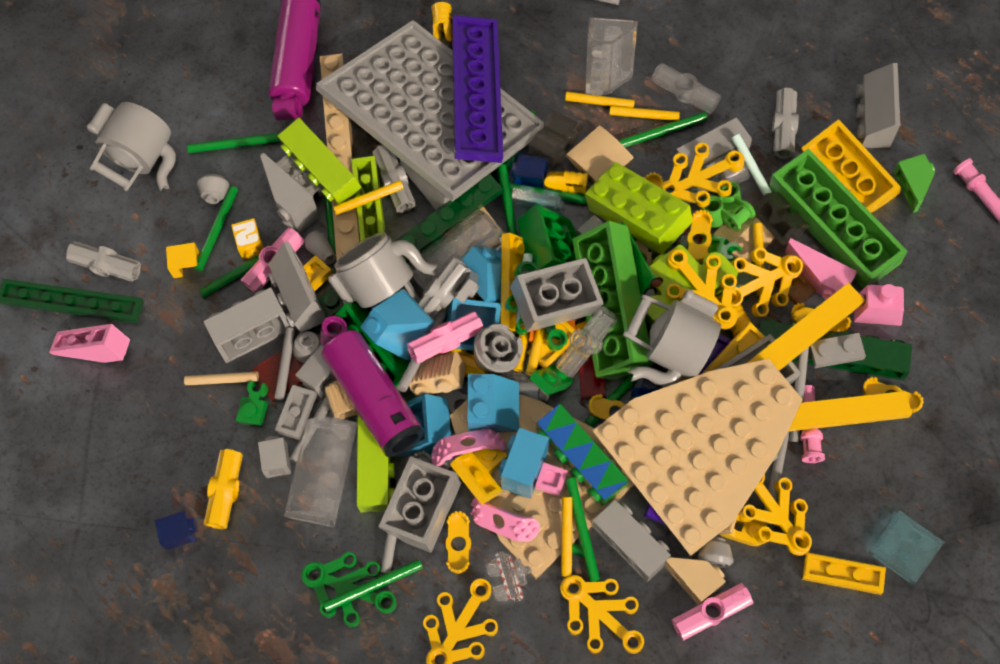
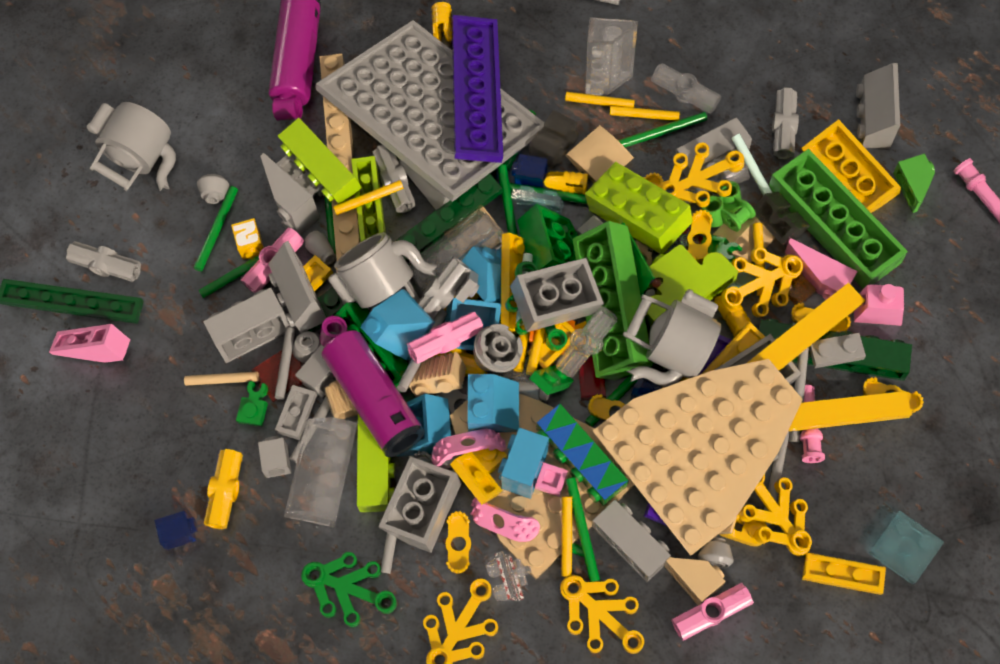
yellow panel [166,243,200,278] -> none
green piece [187,132,280,153] -> none
green bar [322,559,423,612] -> none
yellow plant [666,249,738,330] -> none

